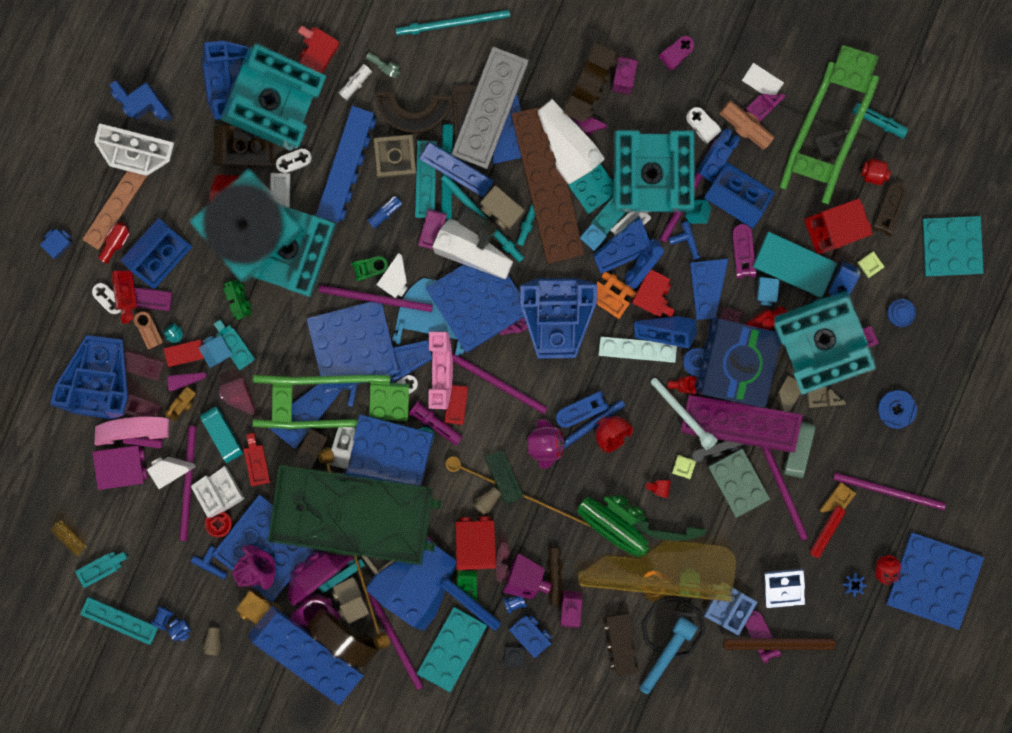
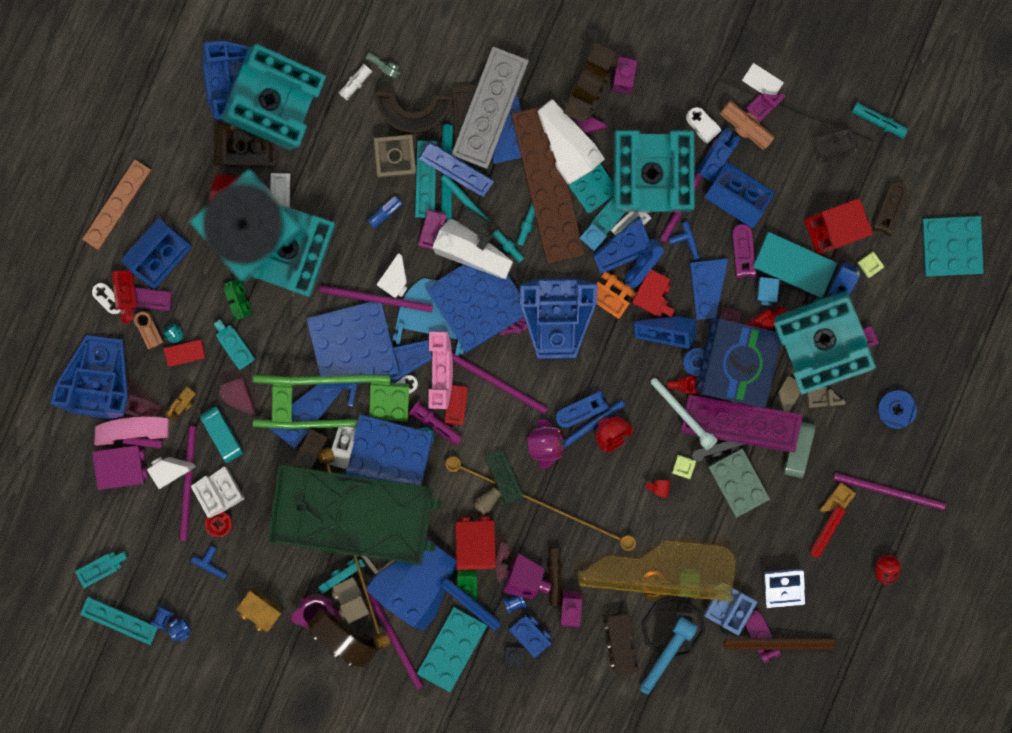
blue brick [40,229,72,259] -> none
clear yellow slope [51,521,87,556] -> none
white wedge [94,123,174,176] -> none
red arm [98,222,129,264] -> none
blue bracket [110,81,173,122] -> none
clear pink slope [125,351,164,381] -> none
magenta slope [167,372,208,391] -> none
dark azure brick [199,335,232,368] -> none
dark tan cone [202,628,221,656] -> none
blue plate [212,494,314,602] -> none
magenta piece [232,545,276,590] -> none
red plate [244,432,271,486] -> none
blue brick [248,605,364,706] -> none
white beam [276,149,312,173] -> none
magenta wedge [287,550,354,607] -> none
red hinge [298,25,340,74] -> none
blue brick [316,106,377,224] -> none
green piece [351,256,389,282] -> none
teal bar [396,10,510,36] -> none
dark tan brick [480,186,525,230] -> none
green plate [577,494,650,558] -> none
light aqua plate [599,337,677,363] -> none
dark green slope [633,520,706,541] -> none
magenta piece [658,36,694,71] -> none
teal slope [685,200,711,224] -> none
magenta piece [761,447,808,541] -> none
bright green plate [779,45,879,204] -> none
blue gear [842,573,867,597] -> none
red head [861,158,891,186] -> none
blue plate [886,532,984,630] -> none
blue plate [887,299,916,327] -> none

